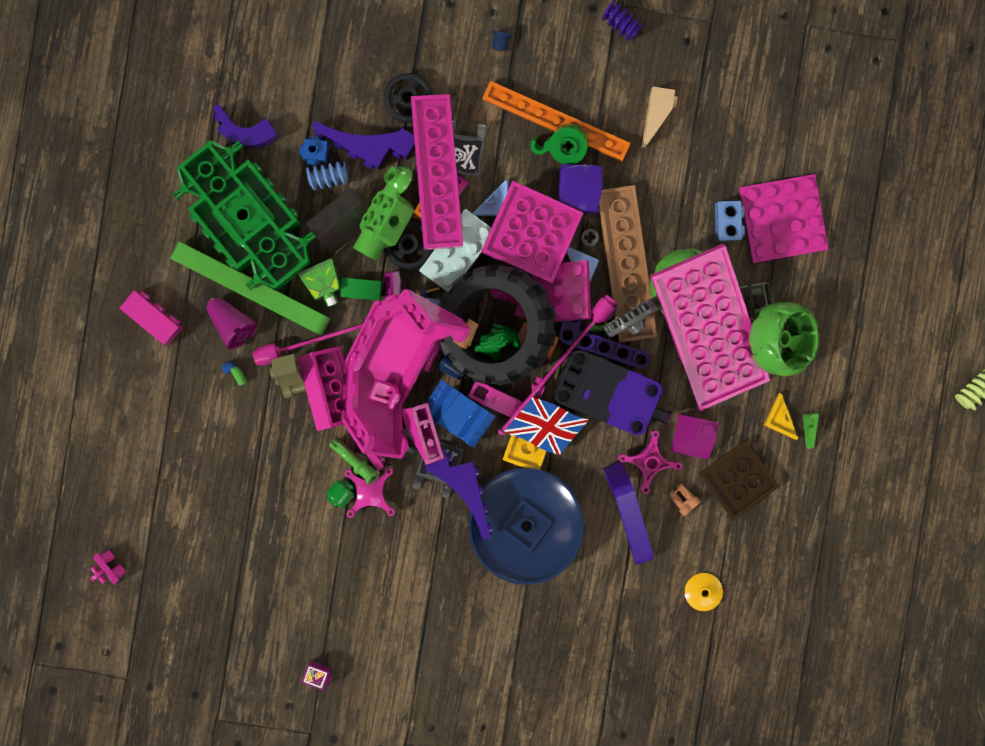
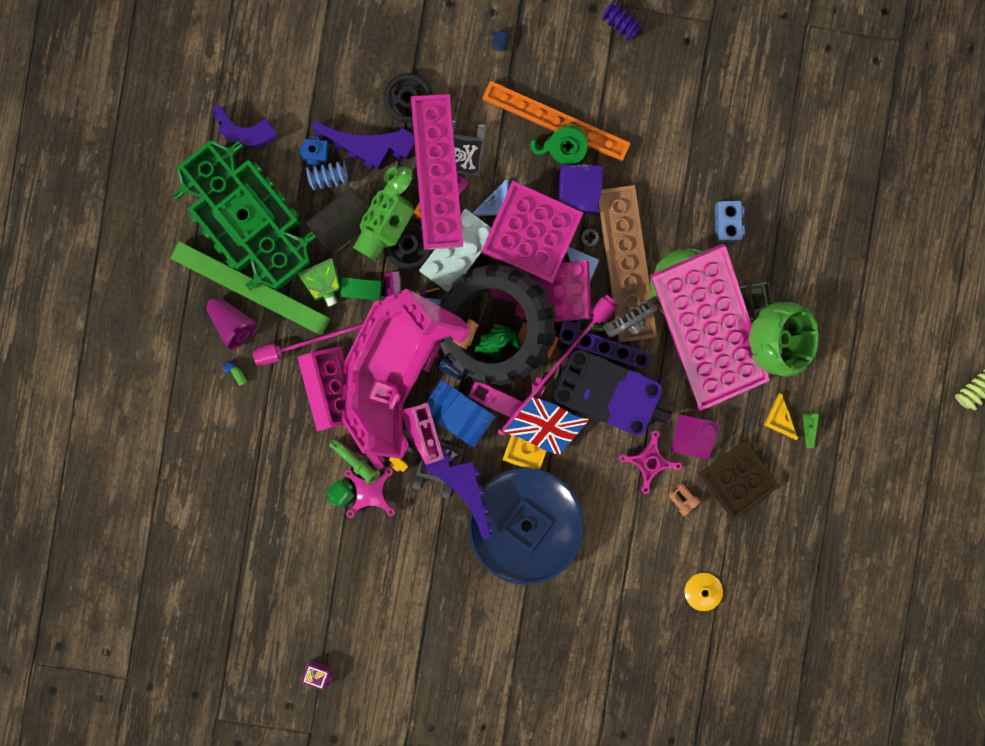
dark pink hips [91,550,126,585] -> none
dark pink brick [119,290,183,345] -> none
olive hinge [269,354,306,398] -> none
dark purple beam [603,462,654,565] -> none
tan slope [642,87,678,148] -> none
dark pink plate [739,174,829,263] -> none
none -> yellow plate [389,457,409,472]

